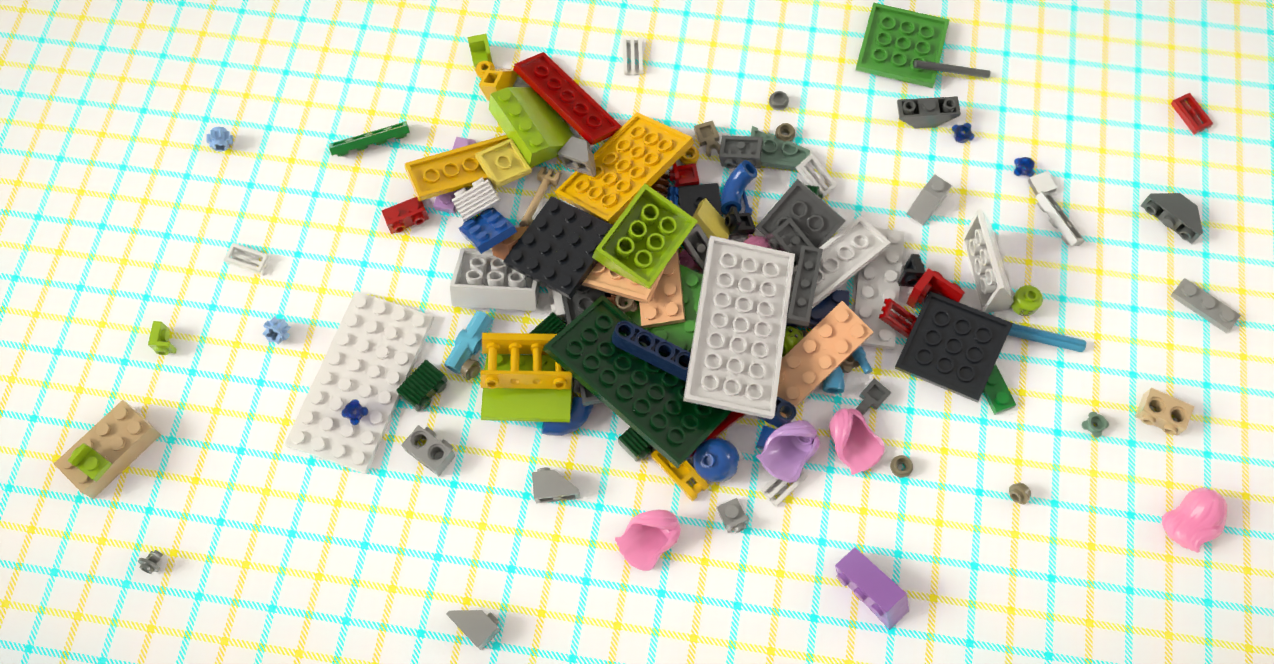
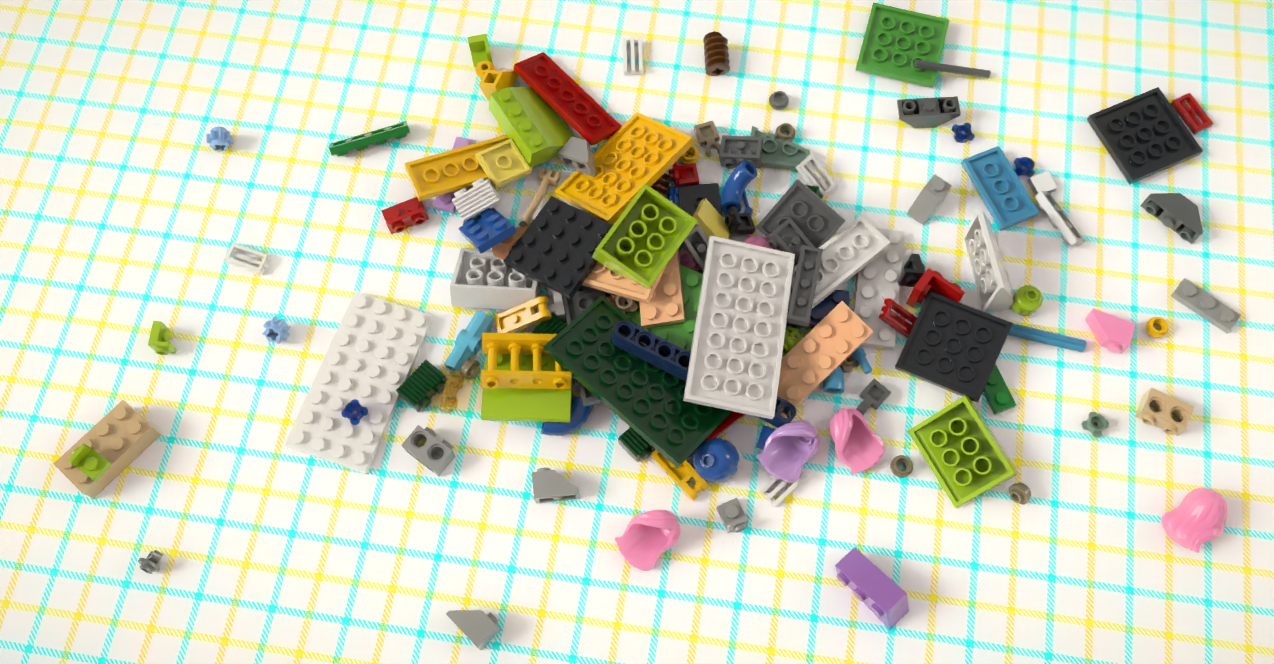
none -> clear yellow plate [440,370,464,414]
none -> yellow plate [494,296,551,333]
none -> reddish brown piece [703,31,730,76]
none -> lime slope [908,395,1019,508]
none -> dark azure plate [961,146,1039,231]
none -> bright pink slope [1085,308,1136,354]
none -> black plate [1087,87,1203,184]
none -> yellow plate [1145,317,1168,338]

